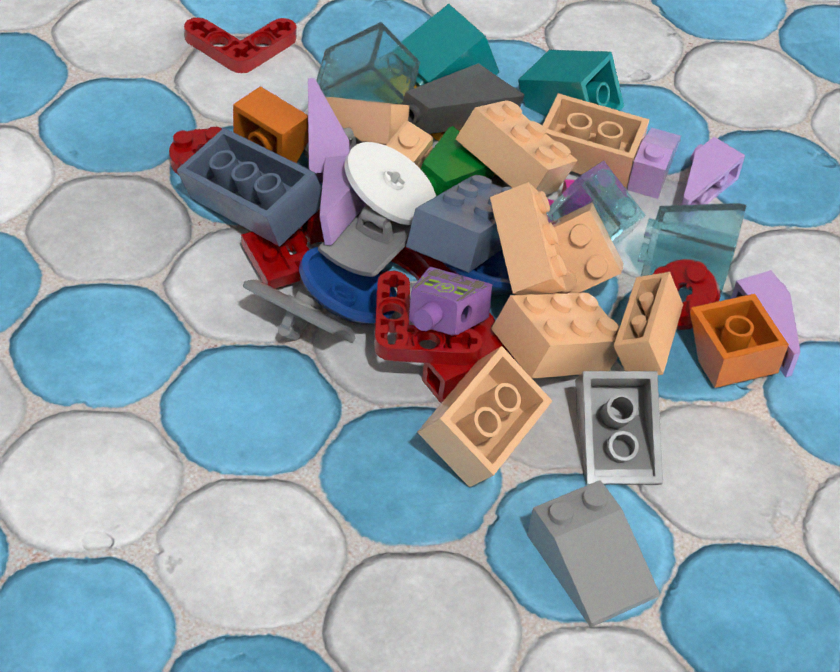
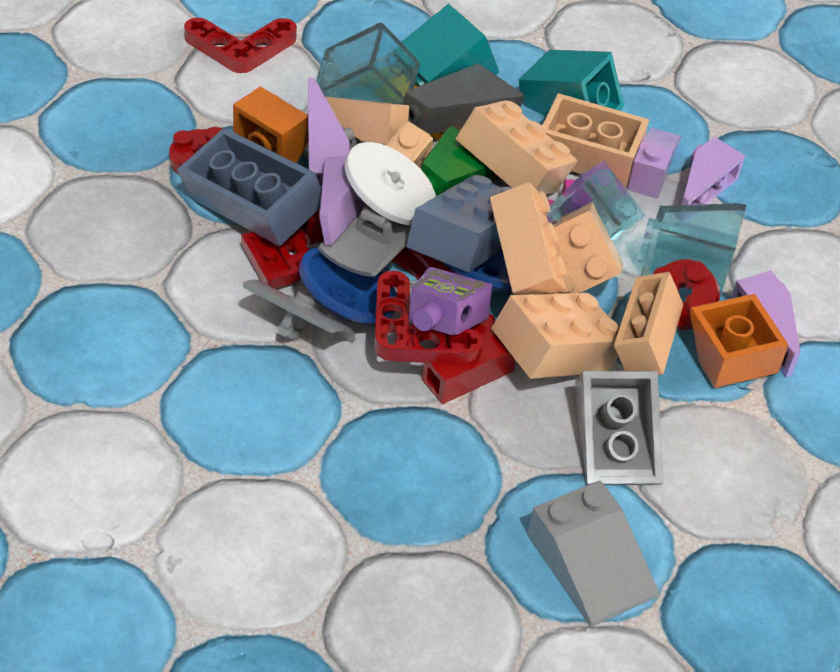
light nougat brick [417,346,552,487] -> none

